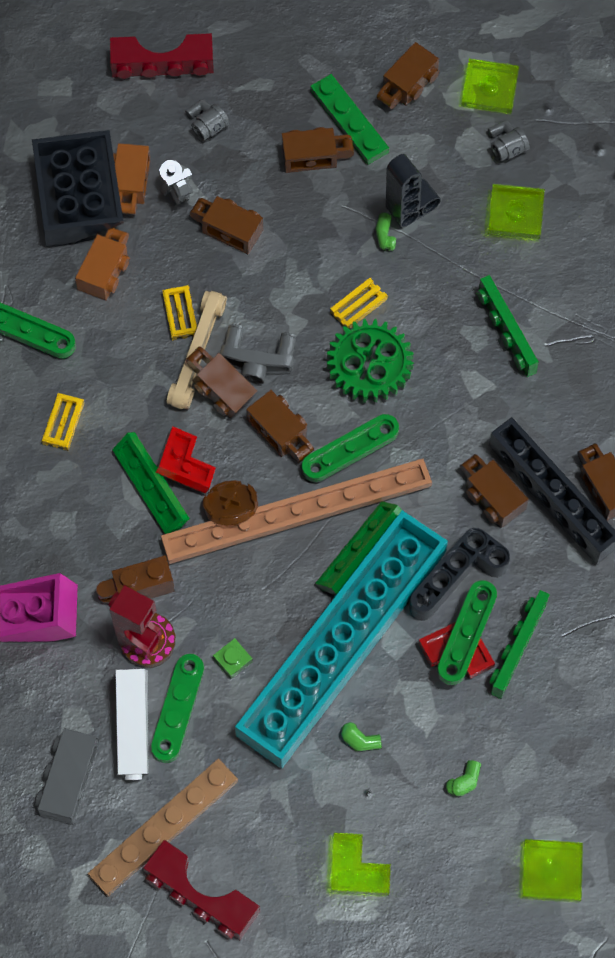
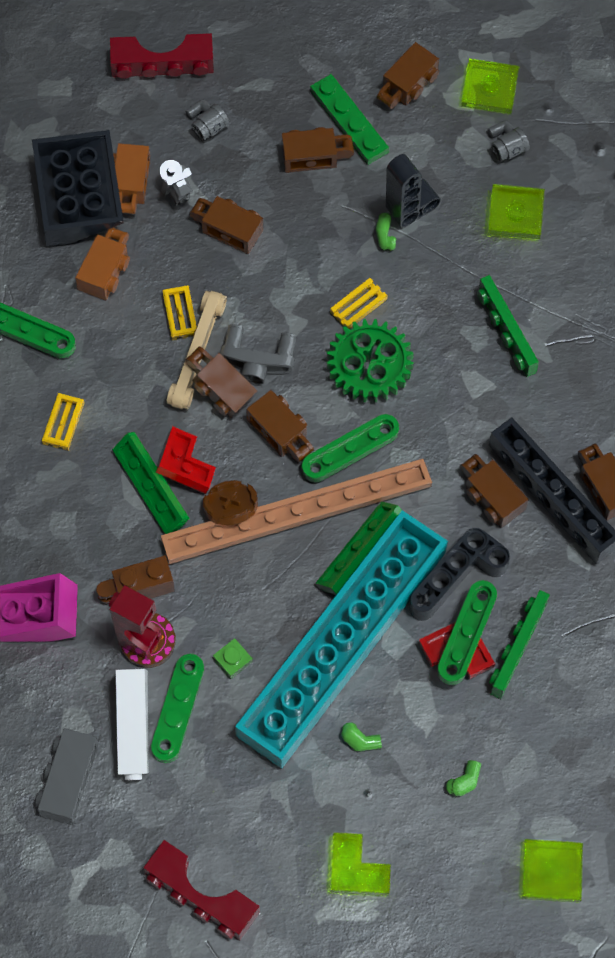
medium nougat plate [88,758,238,897] -> none

